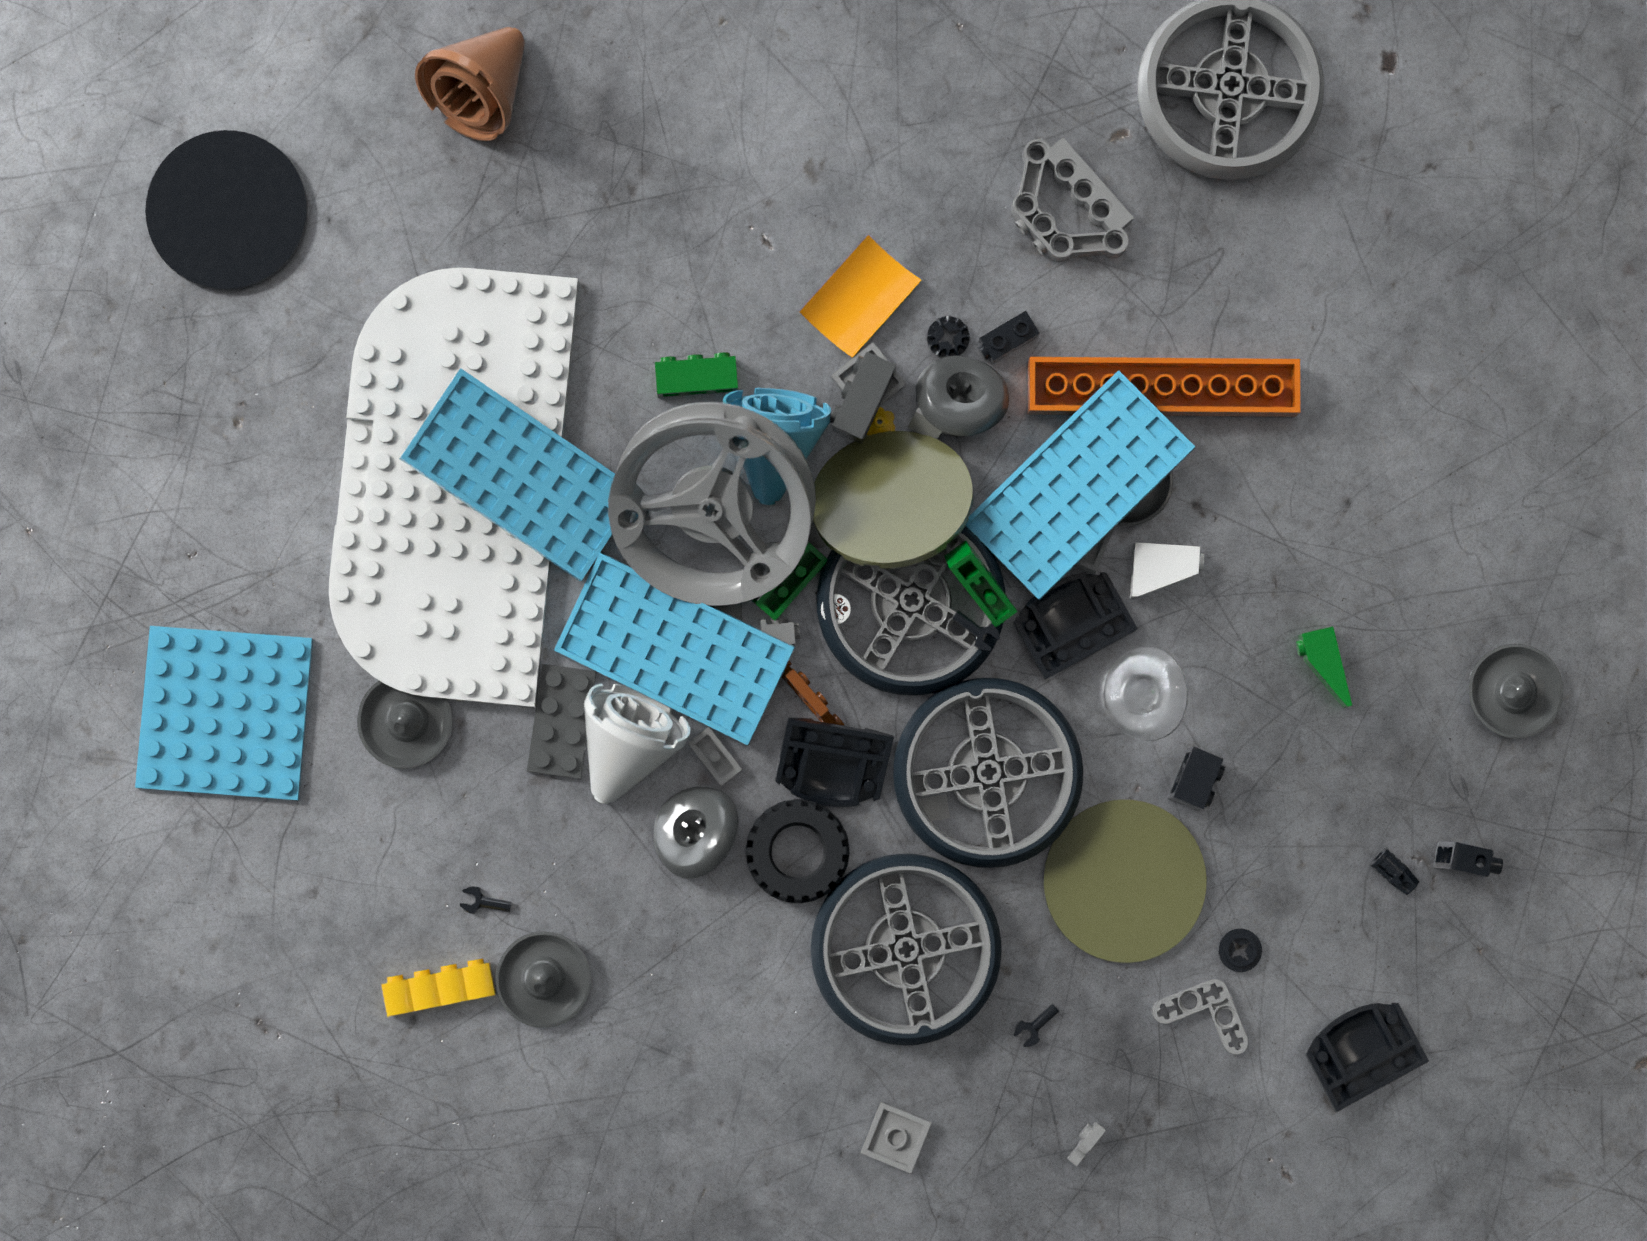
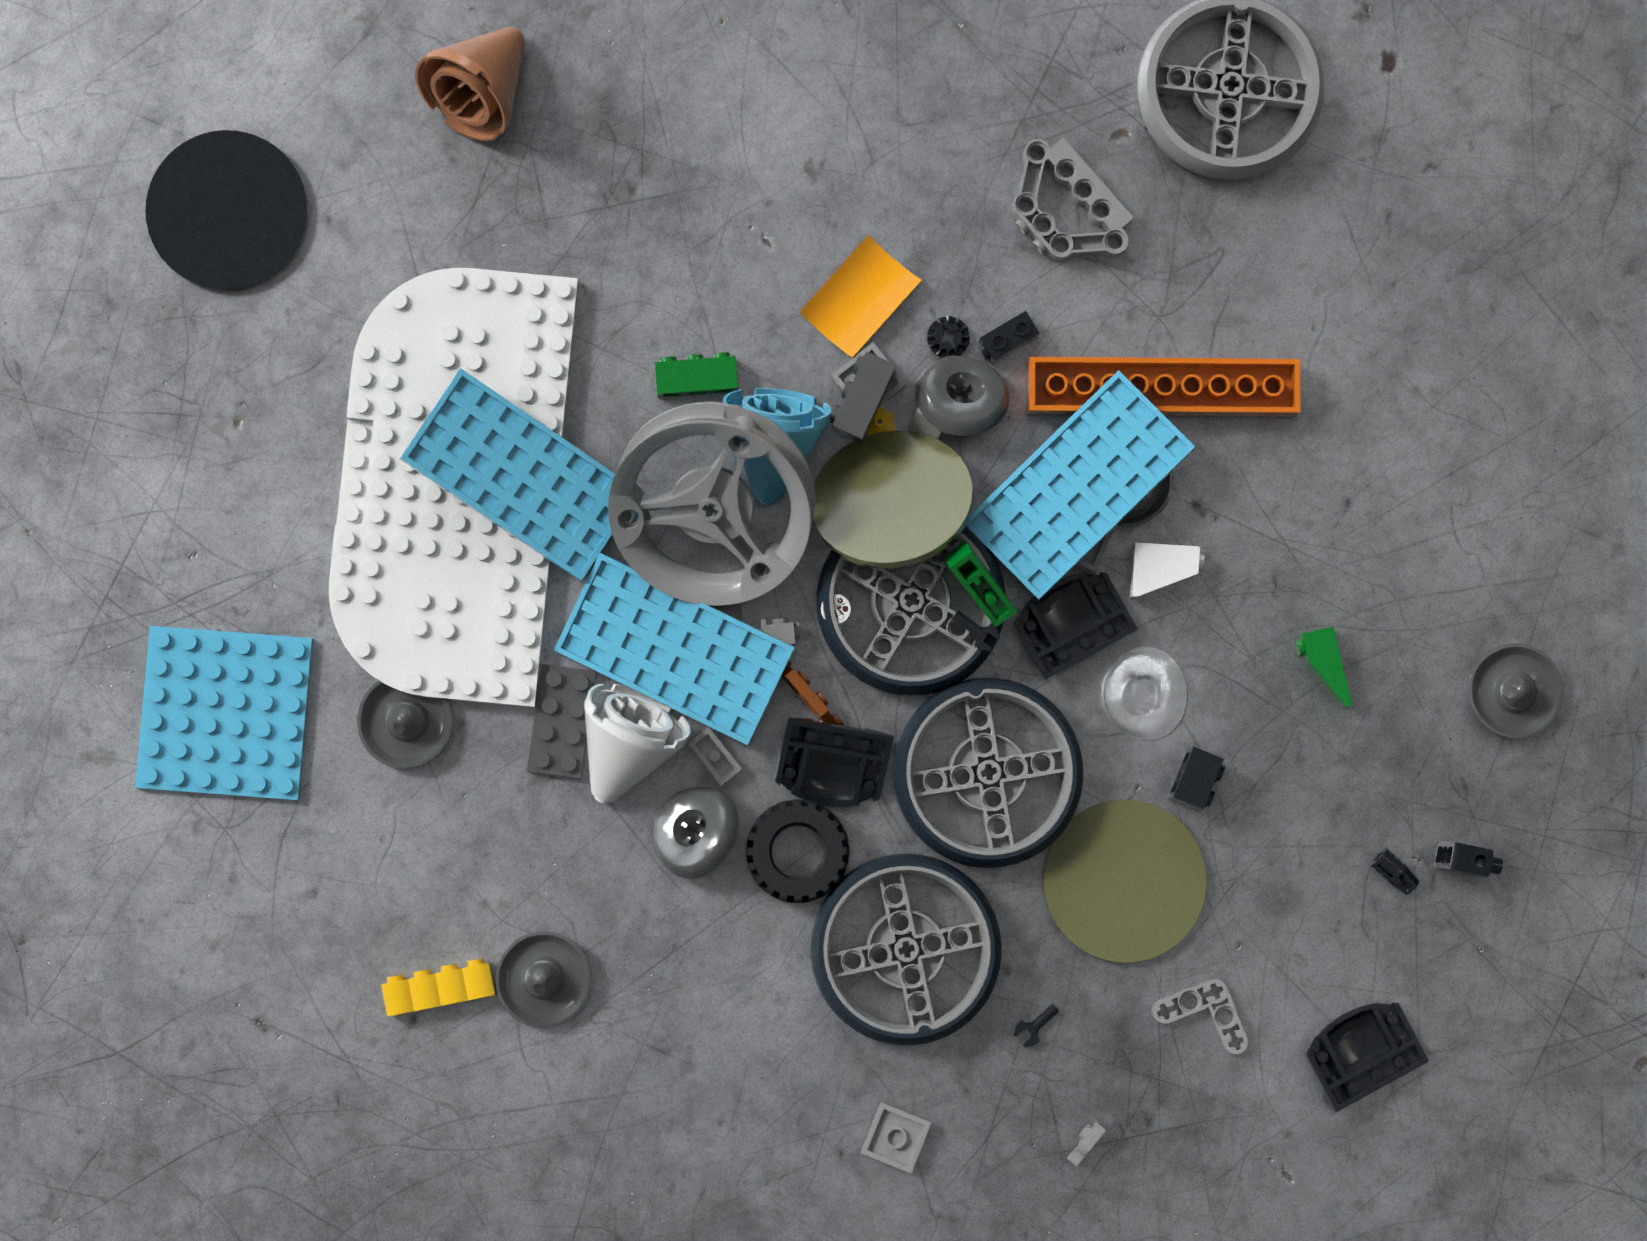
black bar [460,886,512,914] -> none
green brick [751,542,828,621] -> none
black gear [1218,929,1262,972] -> none

